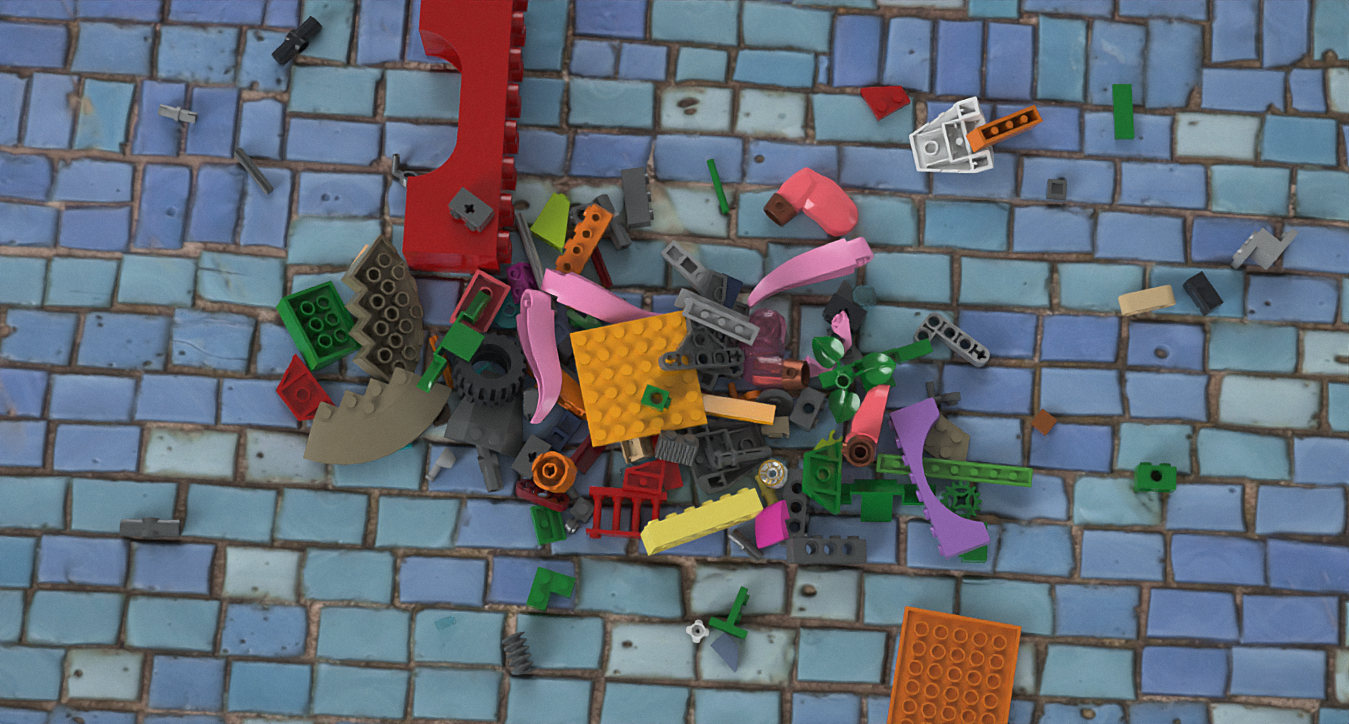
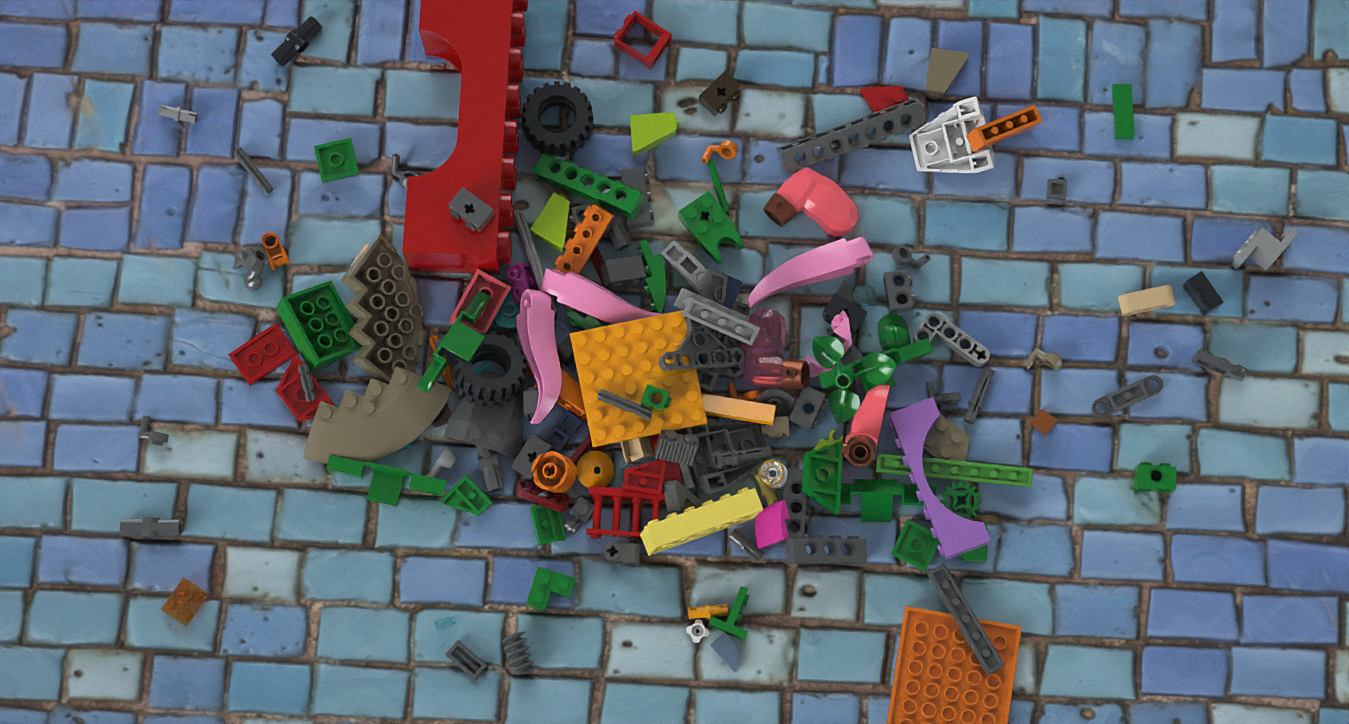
none -> dark grey plate [139,415,169,446]
none -> clear orange bracket [161,577,208,626]
none -> red tile [228,323,298,386]
none -> dark grey animal [233,245,268,291]
none -> orange piece [261,232,291,271]
none -> dark grey axle [298,364,317,402]
none -> green plate [314,138,359,183]
none -> green piece [326,455,447,507]
none -> green wing [440,475,494,516]
none -> dark grey tile [445,640,488,681]
none -> black tyre [521,81,594,157]
none -> green brick [533,153,645,220]
none -> light orange dish [576,451,614,488]
none -> dark grey axle [597,389,653,420]
none -> dark grey brick [600,255,646,289]
none -> dark grey piece [603,543,641,566]
none -> red window [613,10,672,69]
none -> lime slope [630,112,680,157]
none -> green slope [637,239,666,314]
none -> dark grey slope [662,480,702,512]
none -> green brick [678,191,744,264]
none -> light grey tile [678,463,694,491]
none -> light orange pin [688,604,728,619]
none -> dark brown brick [699,70,741,117]
none -> orange plate [701,140,738,164]
none -> dark grey brick [776,98,927,174]
none -> green piece [878,314,911,358]
none -> dark grey brick [883,270,916,314]
none -> green plate [890,519,939,572]
none -> dark grey plate [892,245,930,269]
none -> dark tan slope [924,48,969,100]
none -> dark grey tile [927,563,1005,676]
none -> dark grey pin [963,367,995,424]
none -> dark tan plate [1023,349,1063,371]
none -> dark grey plate [1091,375,1163,418]
none -> dark grey hinge [1192,350,1247,381]

